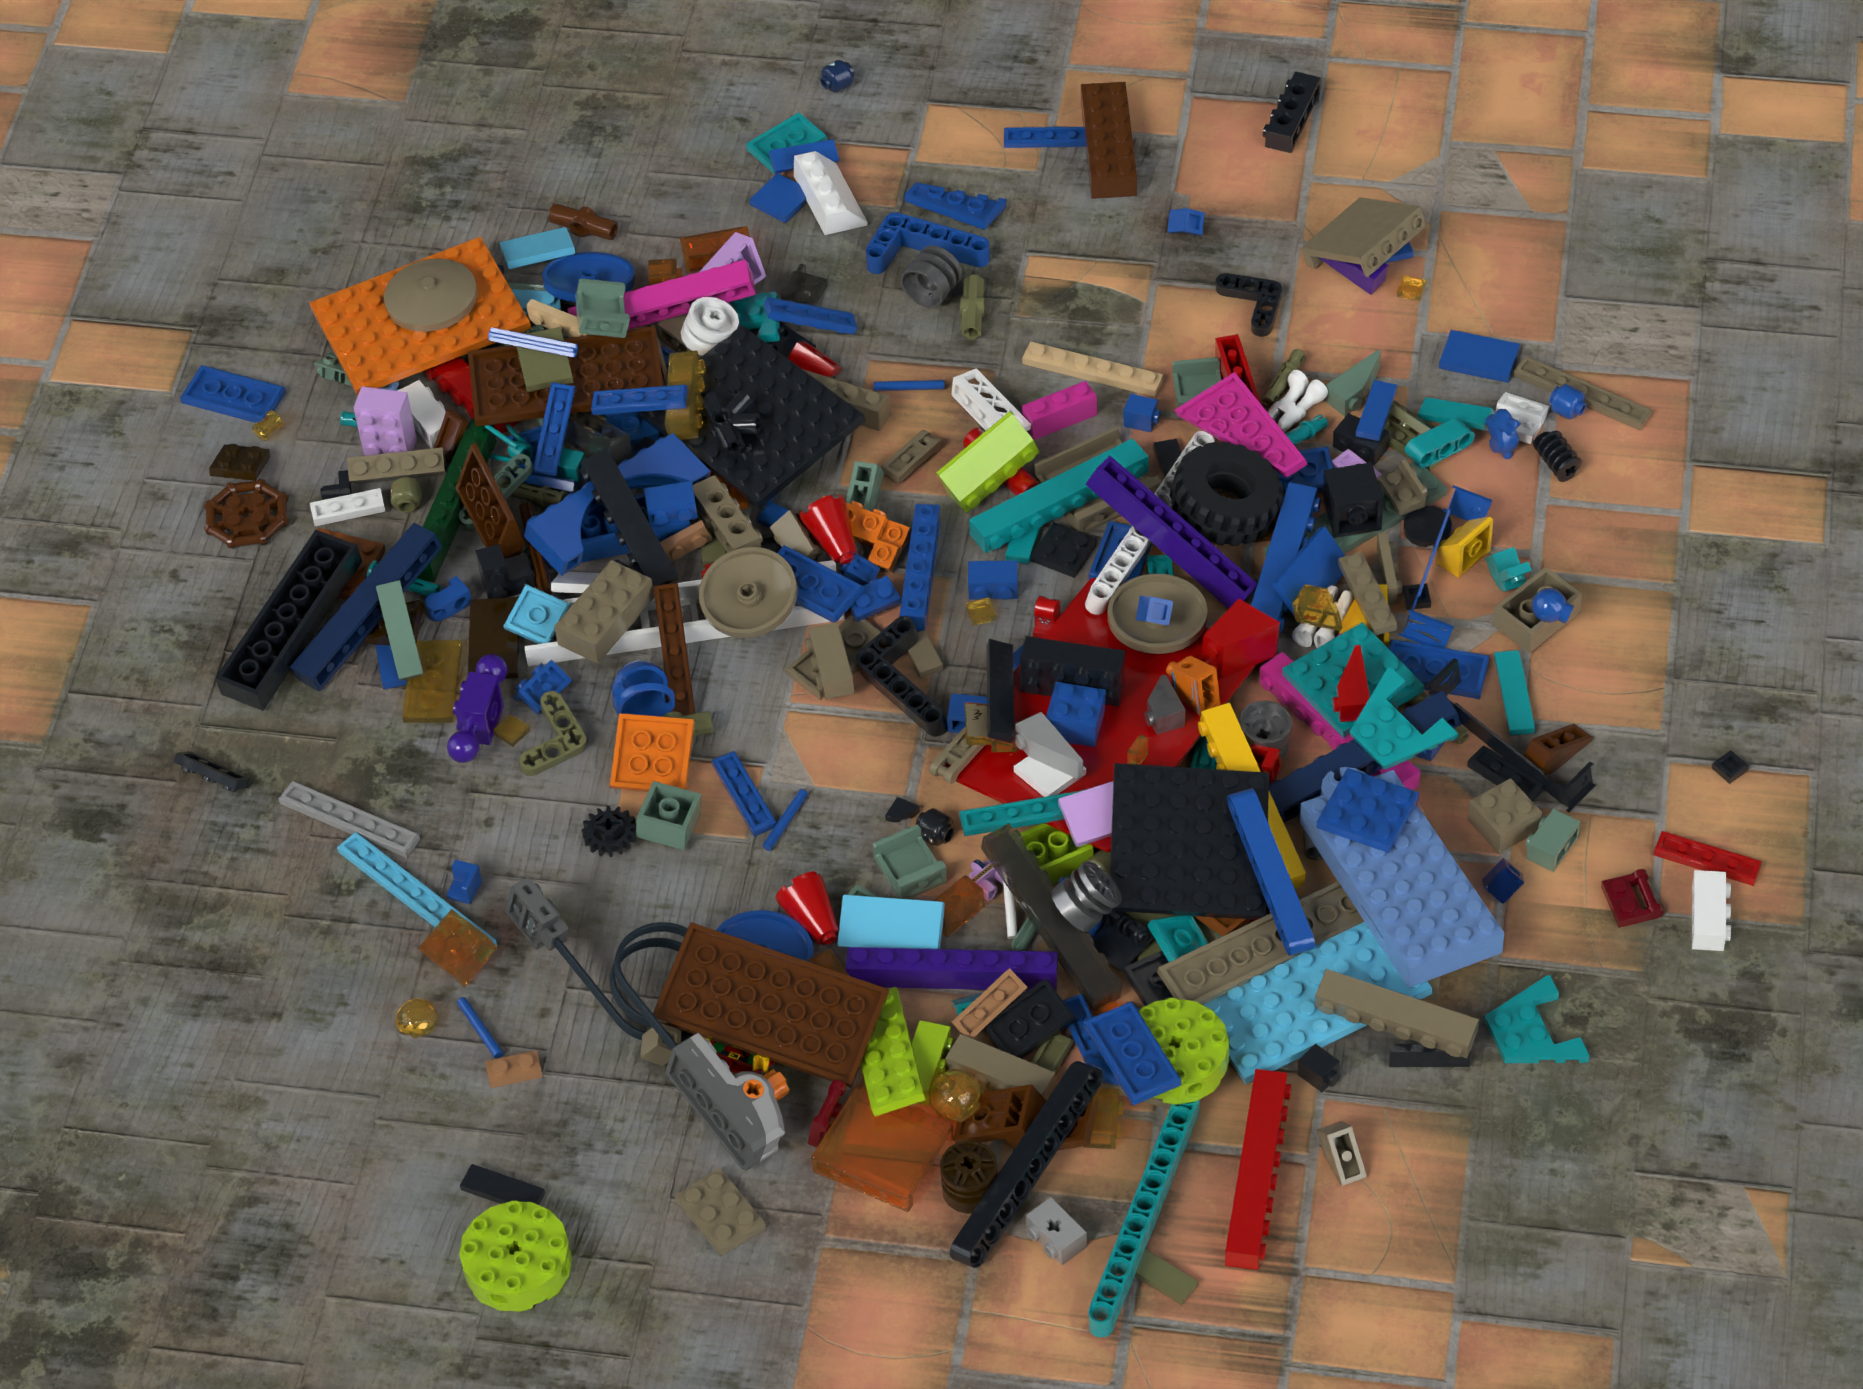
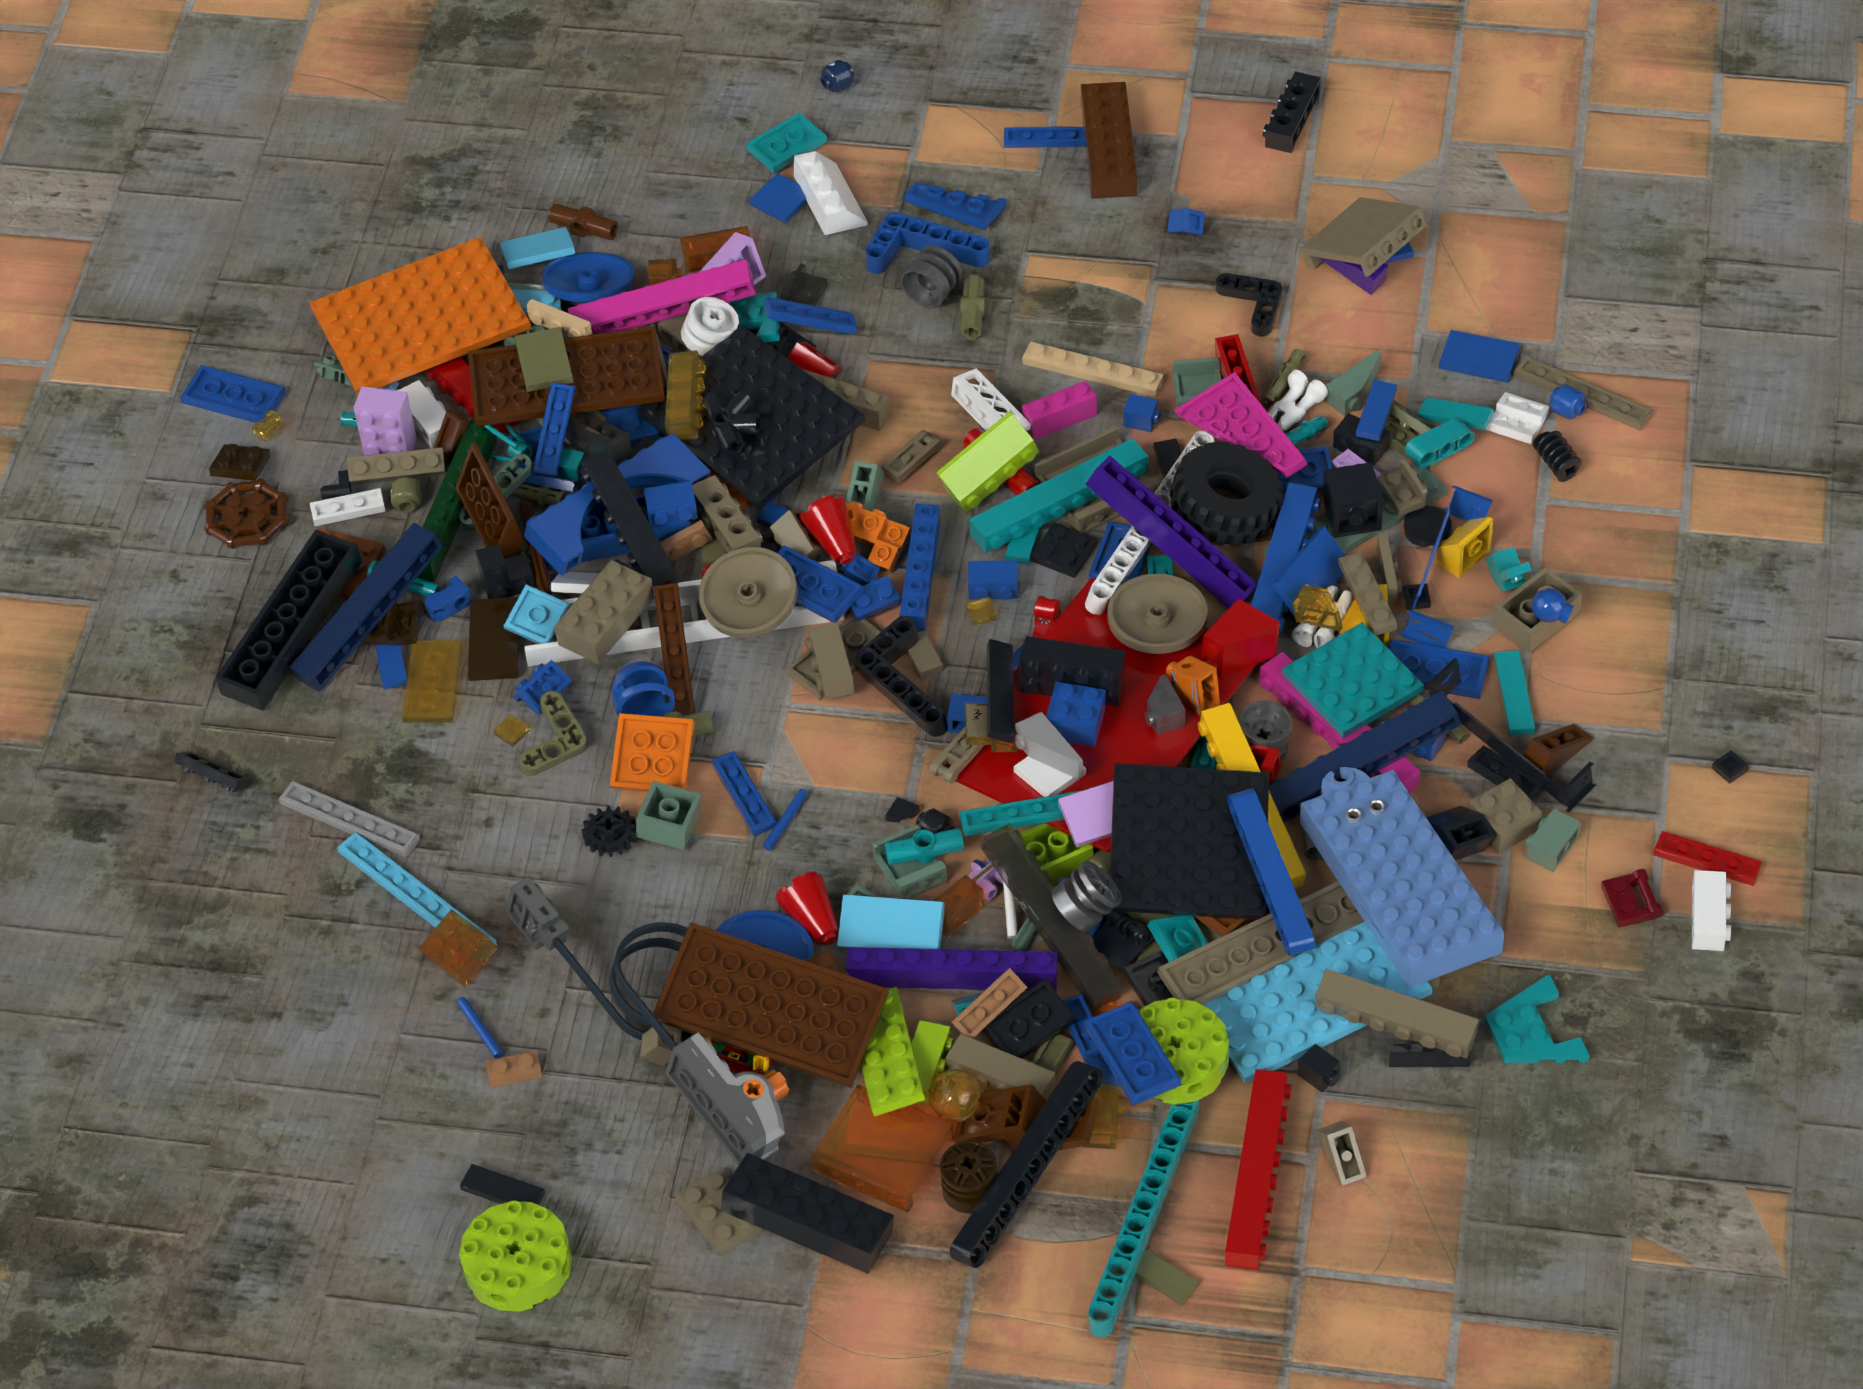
sand green tile [376,580,423,681] -> none
dark tan dish [384,259,478,332] -> none
clear yellow hair [395,998,439,1039] -> none
dark purple brick [447,654,507,763] -> none
blue panel [447,859,482,904] -> none
axle [488,327,578,358] -> none
sand green panel [575,278,630,338] -> none
blue tile [591,385,688,415] -> none
blue tile [769,139,839,174] -> none
dark red plate [808,1080,847,1148] -> none
blue bar [874,380,945,391] -> none
light grey brick [1026,1197,1087,1265] -> none
clear yellow tile [1127,735,1148,765] -> none
blue panel [1136,596,1173,626] -> none
blue plate [1316,768,1419,853] -> none
red slope [1332,645,1370,722] -> none
teal wing [1350,666,1459,770] -> none
clear yellow tile [1397,275,1426,302] -> none
clear blue panel [1482,858,1525,903] -> none
blue animal [1485,409,1521,459] -> none
none -> black brick [721,1153,894,1274]
none -> teal piece [884,828,965,865]
none -> black slope [1426,806,1496,860]

